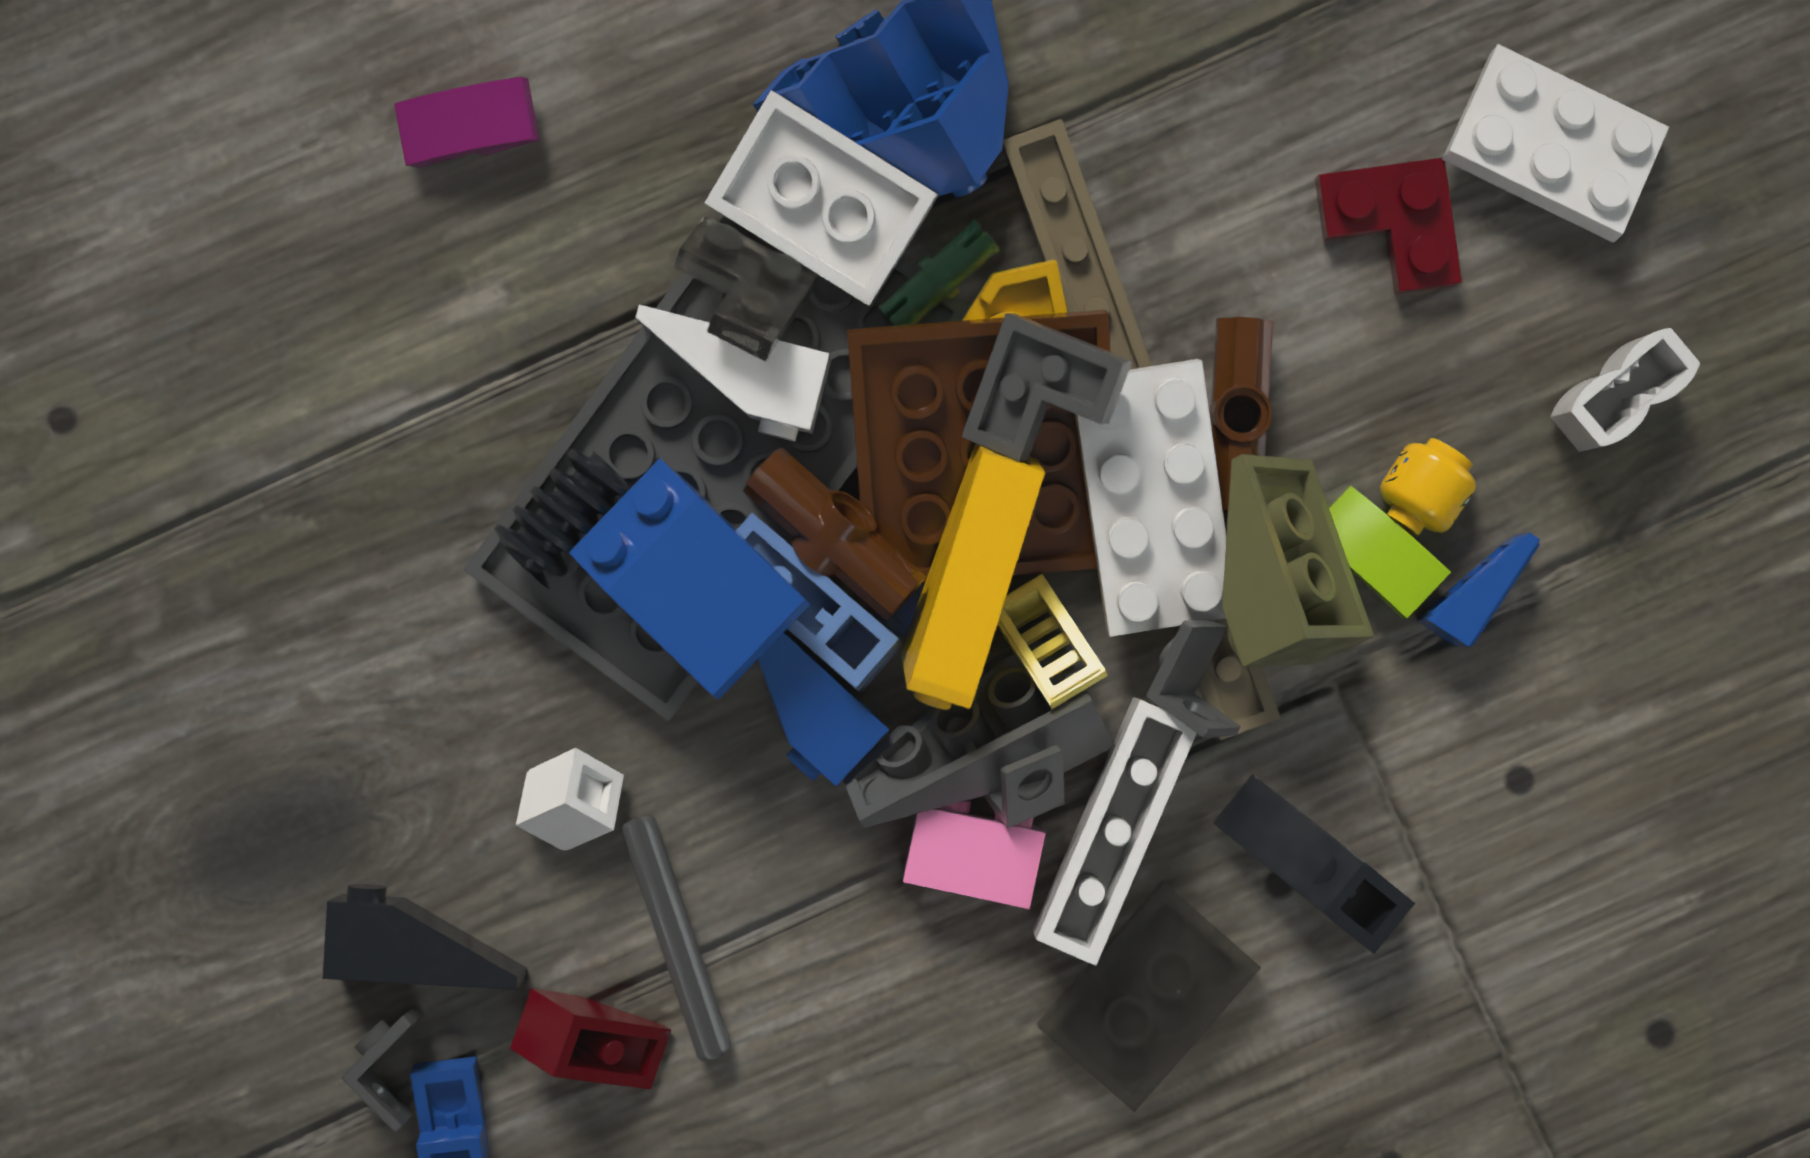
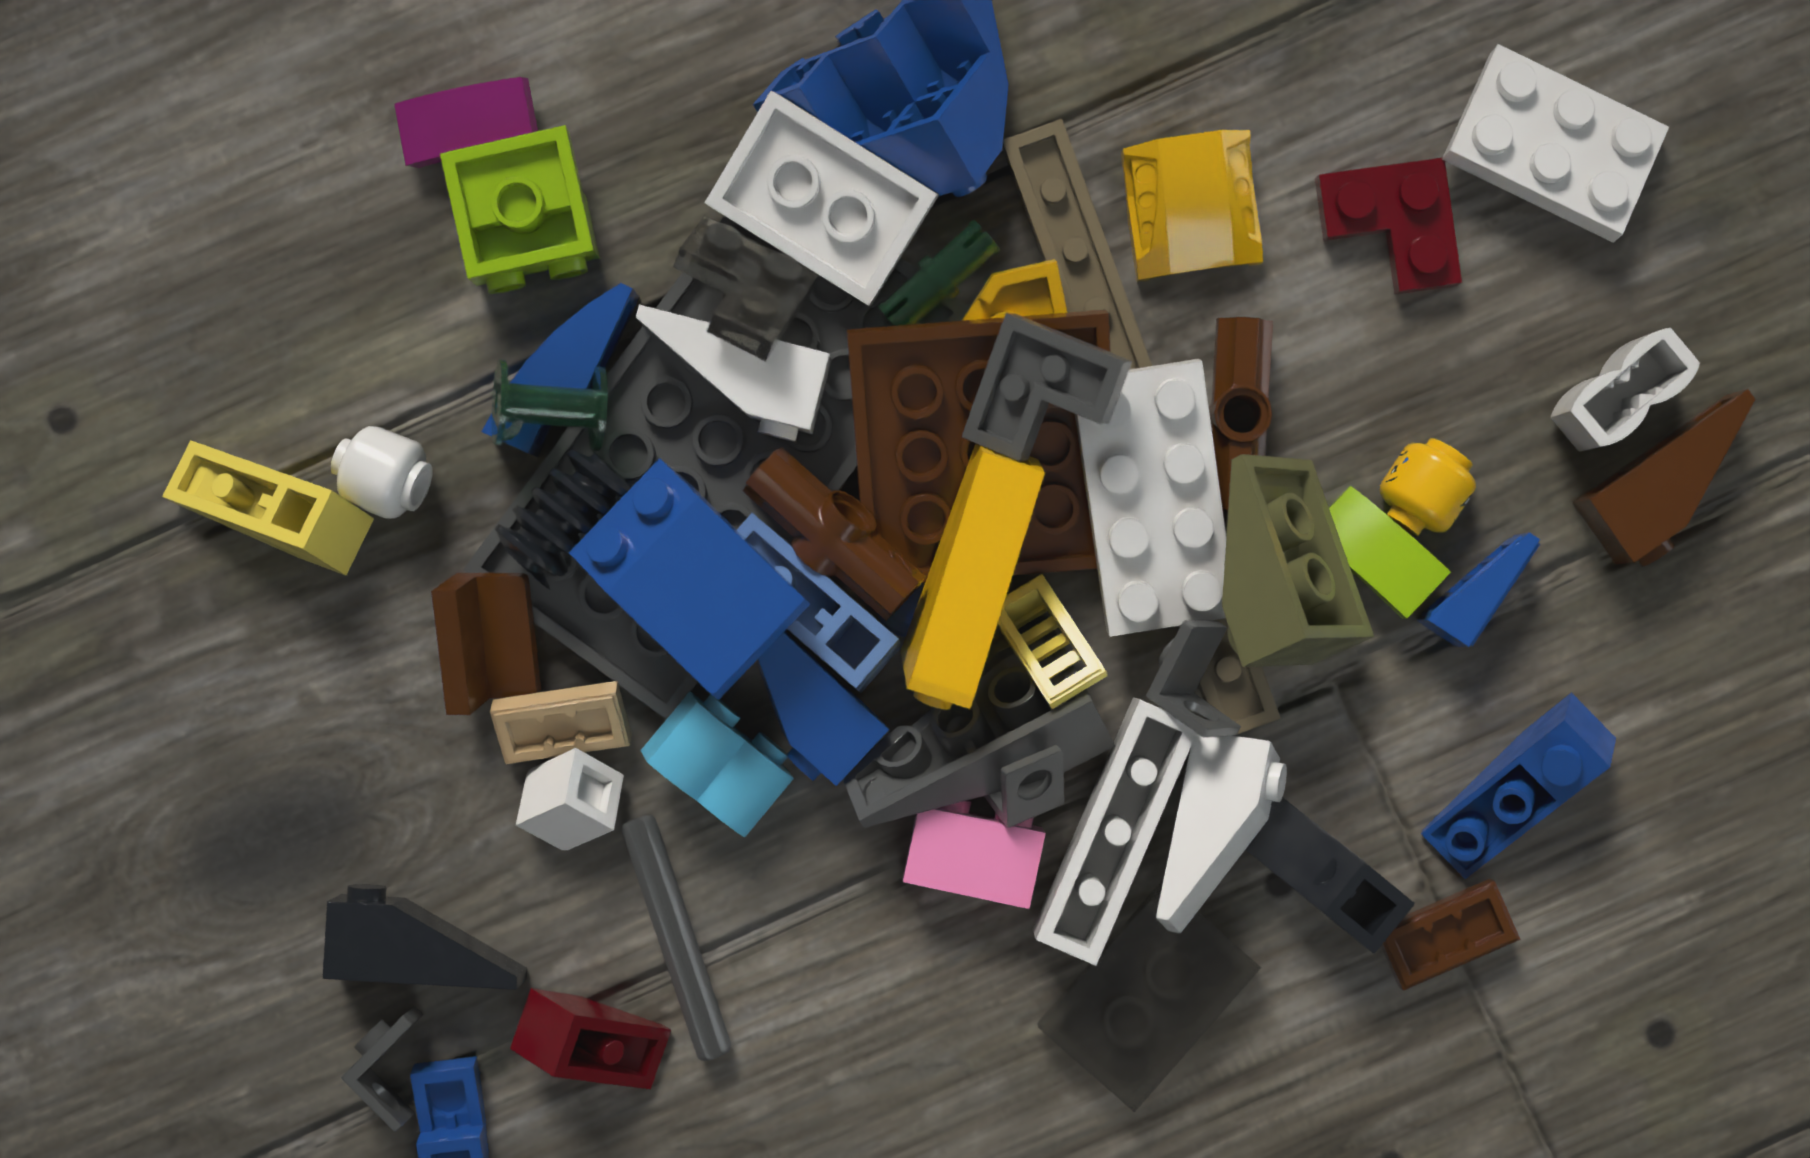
none -> light yellow slope [162,440,374,575]
none -> white head [331,426,433,519]
none -> reddish brown panel [431,573,541,715]
none -> lime plate [440,125,600,294]
none -> blue slope [481,283,640,457]
none -> tan plate [490,681,632,764]
none -> clear green piece [492,359,608,451]
none -> medium azure brick [641,692,794,837]
none -> yellow slope [1121,130,1263,282]
none -> white slope [1156,733,1287,933]
none -> reddish brown plate [1381,879,1521,991]
none -> blue slope [1421,692,1616,879]
none -> reddish brown slope [1572,389,1756,567]

